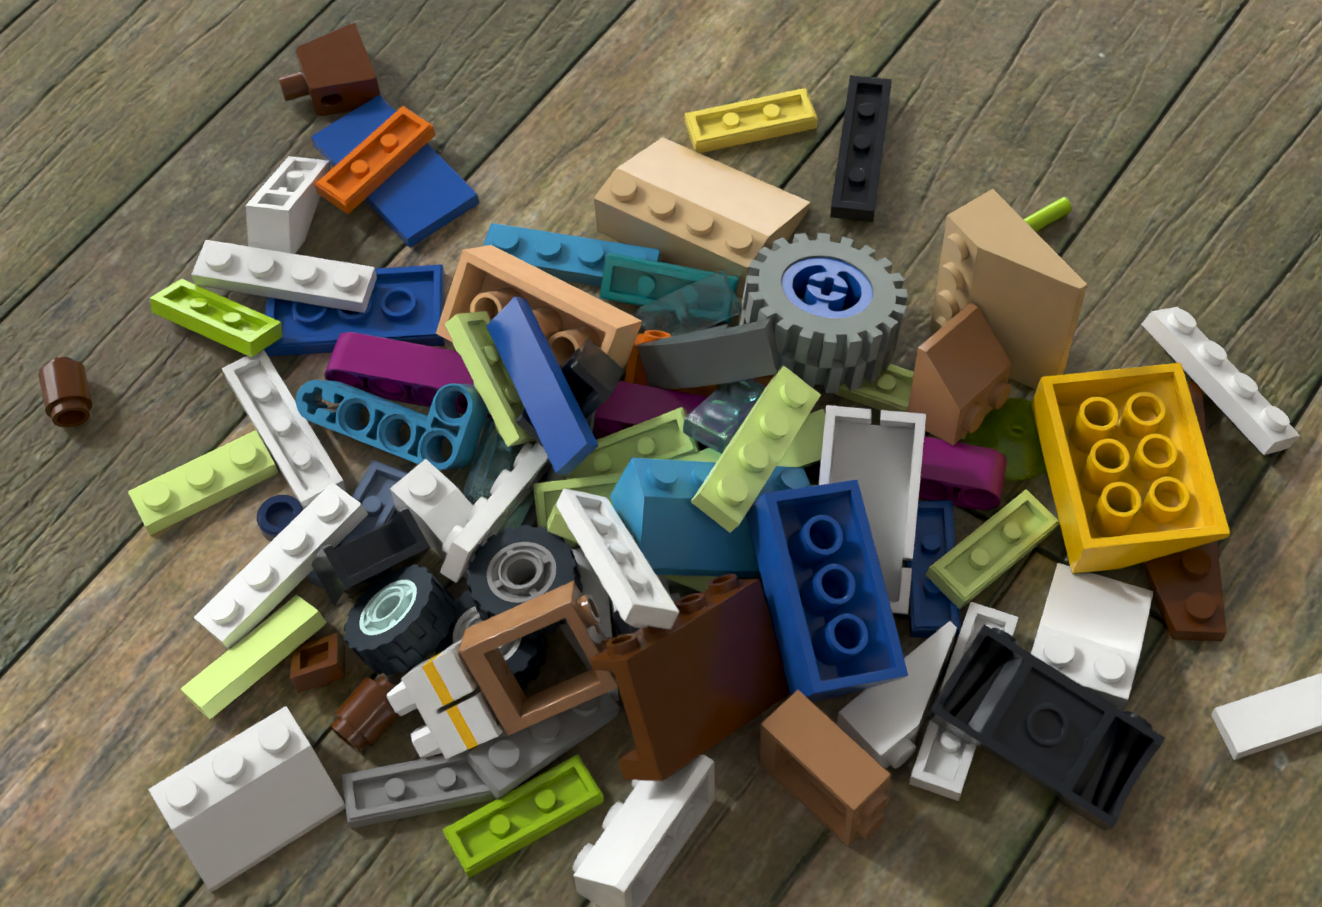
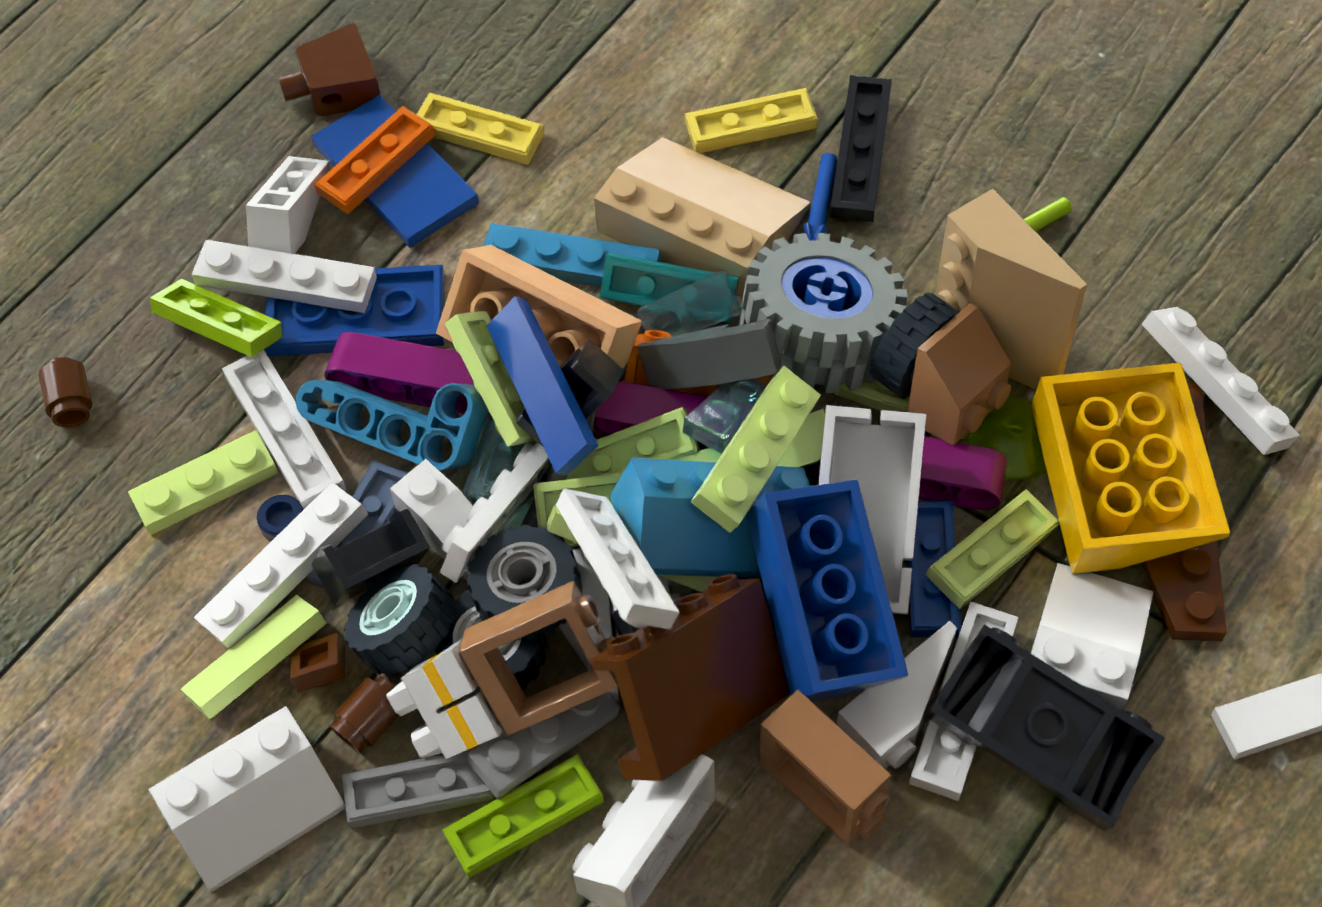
none -> light yellow tile [417,92,544,165]
none -> blue piece [804,153,838,241]
none -> black wheel [870,292,959,399]

